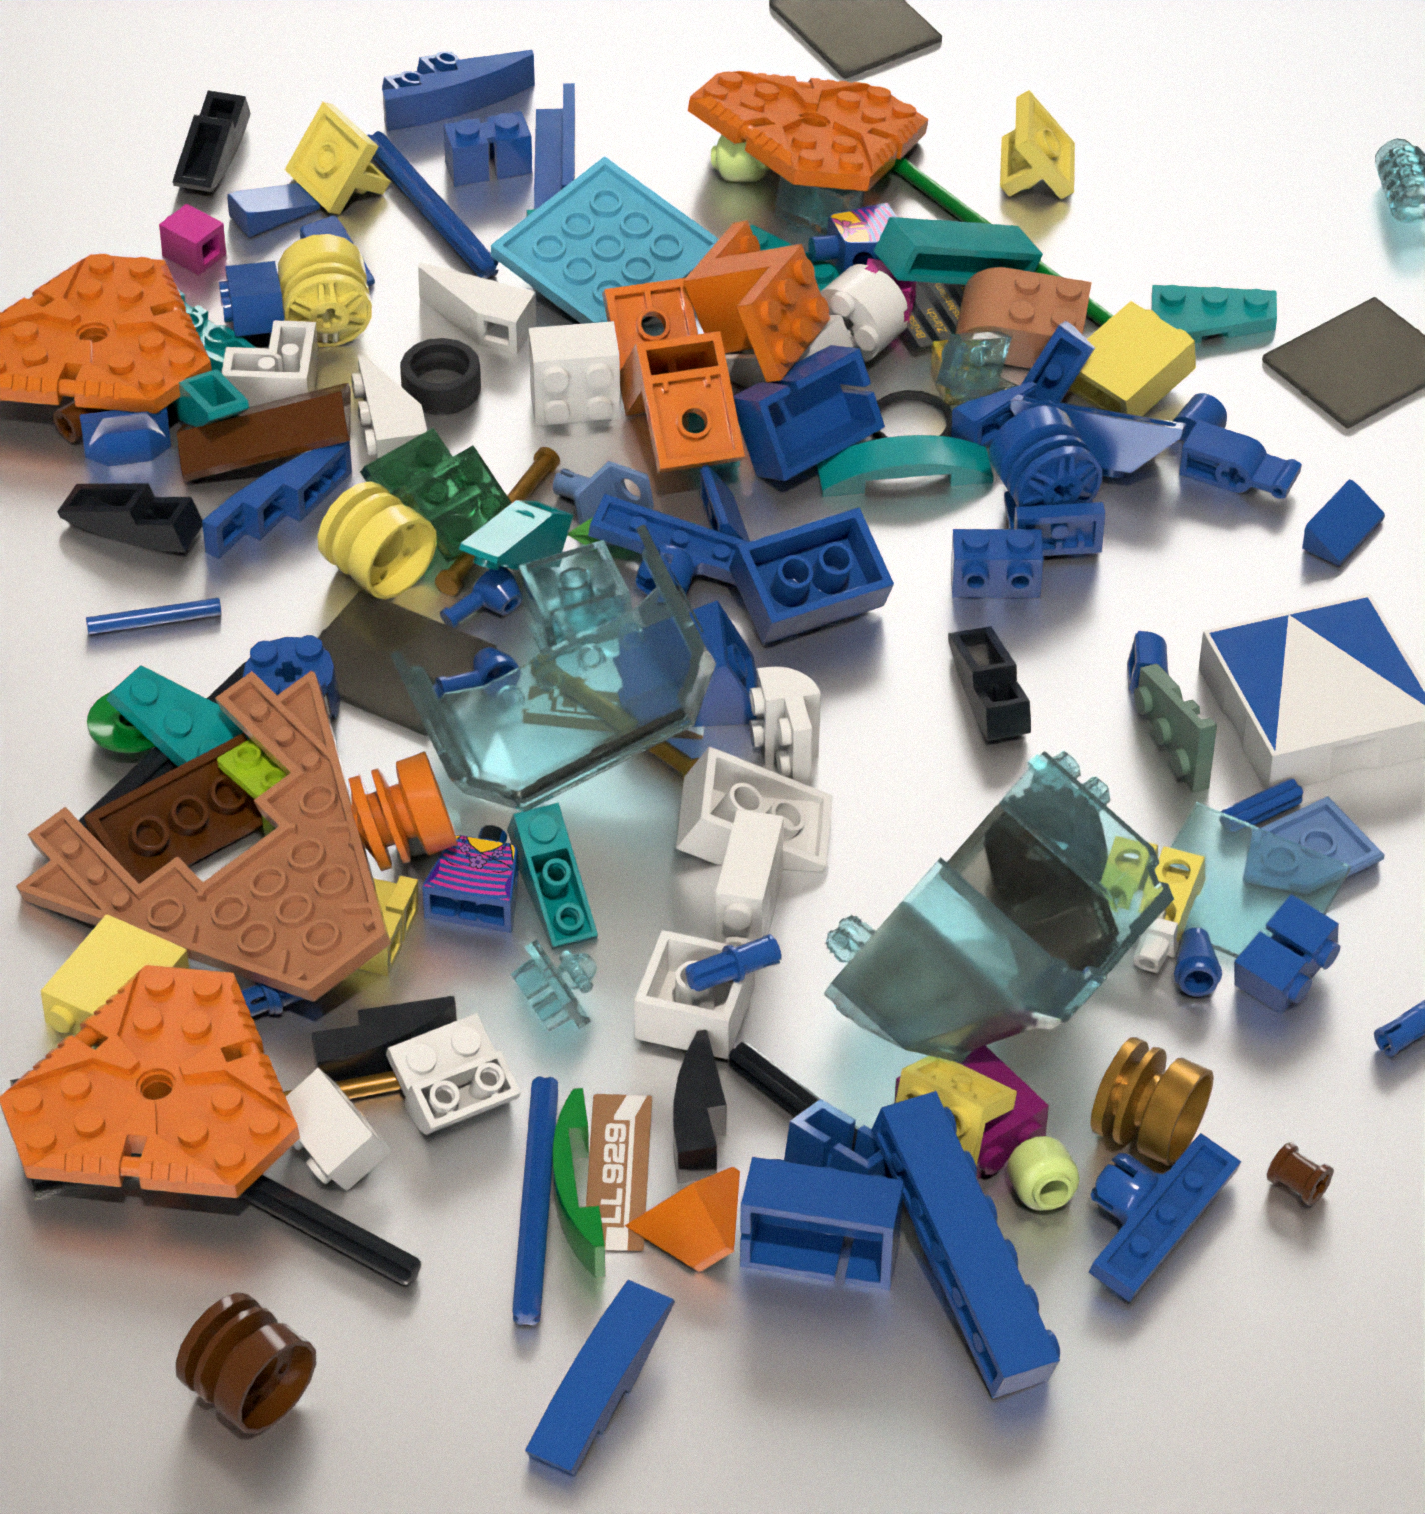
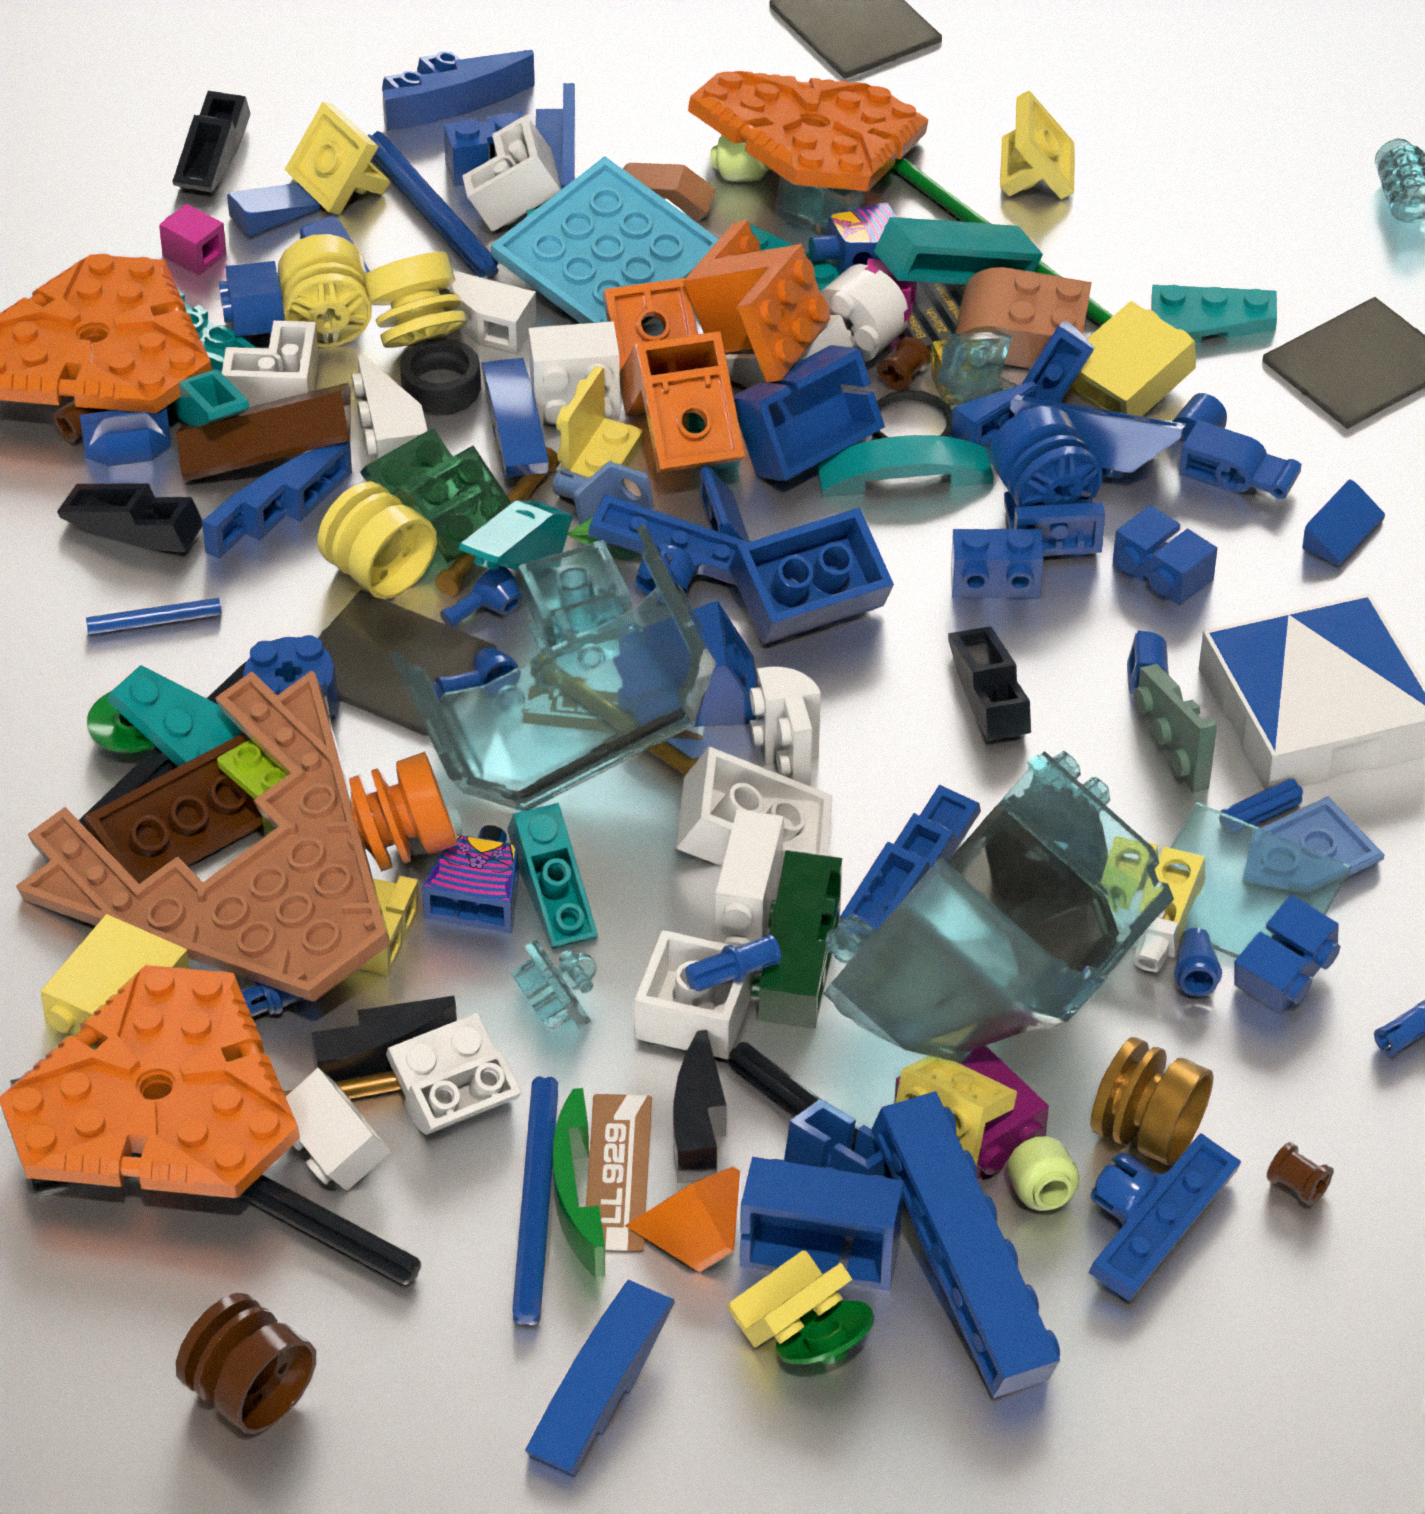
none -> light yellow wheel [363,252,468,348]
none -> white brick [462,115,562,232]
none -> blue slope [481,358,549,478]
none -> light yellow bracket [556,366,644,478]
none -> nougat slope [623,162,715,222]
none -> light yellow bracket [727,1251,853,1348]
none -> dark green wedge [751,850,843,1029]
none -> green dish [776,1301,875,1365]
none -> blue slope [840,784,981,940]
none -> reddish brown bush [877,337,931,391]
none -> blue piece [1113,505,1218,606]

